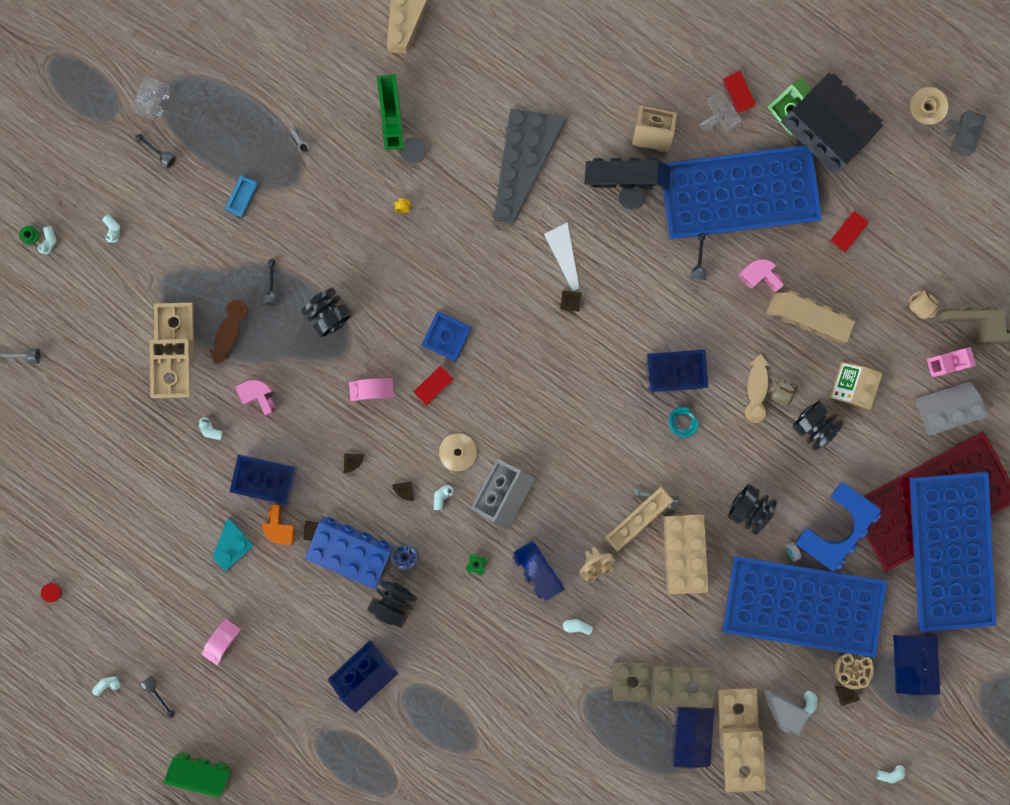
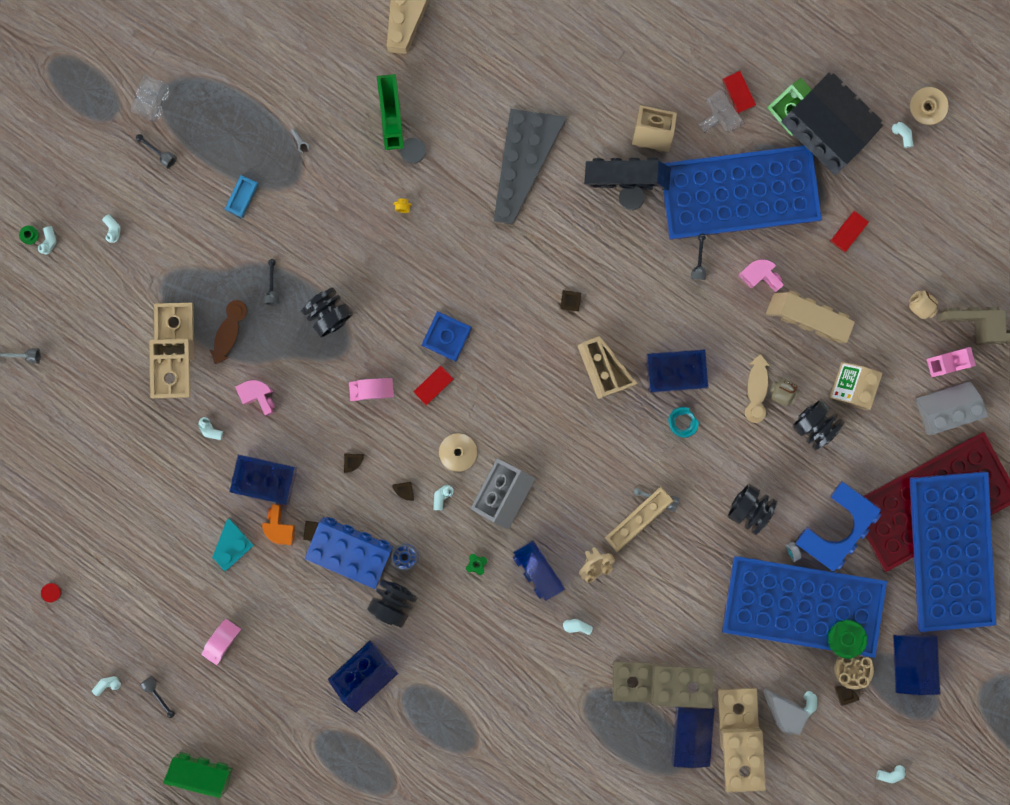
white sticker [544,222,579,291] -> none
tan brick [663,514,708,594] -> none
dark grey brick [944,110,986,156] -> none
none -> tan wedge [578,336,638,399]
none -> green tile [828,620,867,659]
none -> light aqua arm [892,122,914,148]

